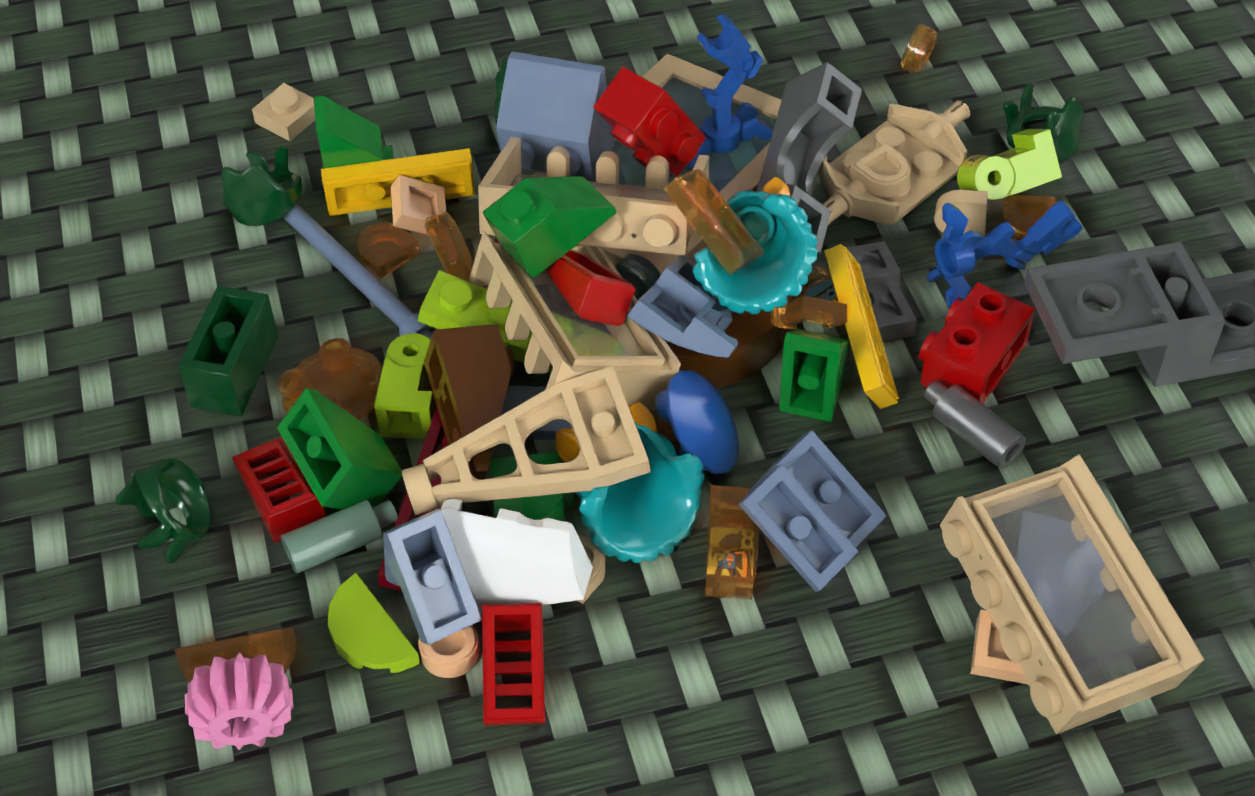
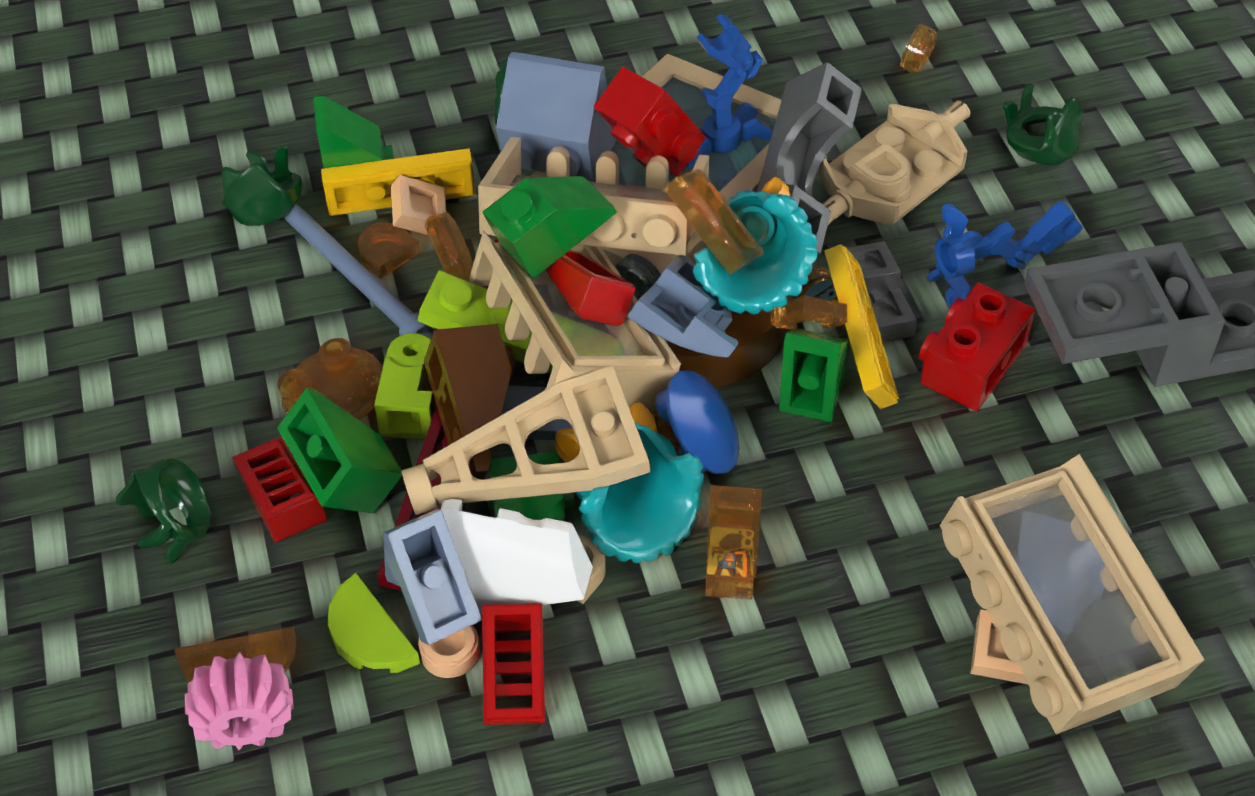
dark green brick [178,286,278,417] -> none
tan plate [252,83,315,141] -> none
sand green cylinder [280,500,398,574] -> none
sand blue slope [738,430,887,592] -> none
flat silver cylinder [924,380,1026,469] -> none
tan tile [934,190,988,237] -> none
leg [957,129,1062,200] -> none
clear orange tile [1003,195,1056,241] -> none

